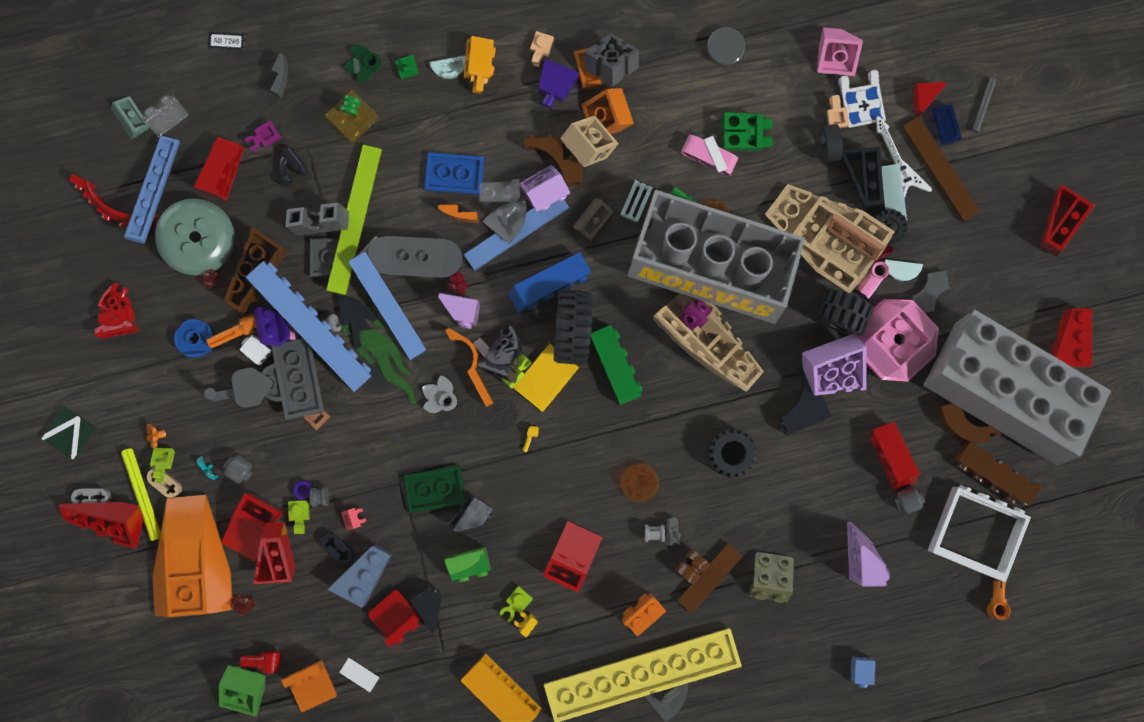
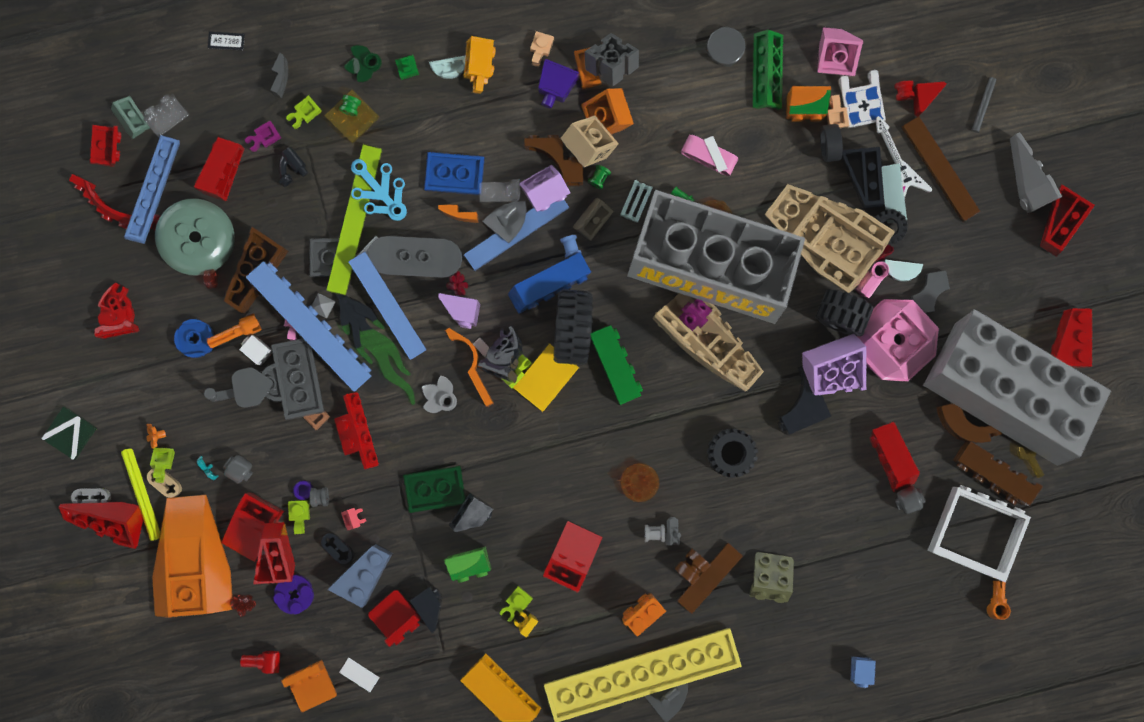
bright green slope [219,665,266,716] -> none
dark purple bracket [253,307,290,347] -> none
dark grey arch [285,202,349,236] -> none
light grey piece [326,314,342,332] -> none
yellow hand [523,426,539,452] -> none
green hips [722,112,773,152] -> none
nougat tile [827,214,884,261] -> none
lavender wedge [847,522,889,586] -> none
clear blue plate [932,104,962,146] -> none
none -> red bracket [89,125,121,167]
none -> dark purple plate [274,575,314,614]
none -> lime plate [286,95,322,129]
none -> light grey slope [312,293,335,318]
none -> red bracket [334,392,379,469]
none -> medium azure plant [351,159,407,221]
none -> medium blue bush [560,235,582,258]
none -> green bush [588,164,611,190]
none -> green fence [753,29,783,110]
none -> orange slope [786,86,831,122]
none -> red wheel [895,81,916,101]
none -> light grey wedge [1010,132,1062,214]
none -> clear yellow bar [1017,447,1044,478]

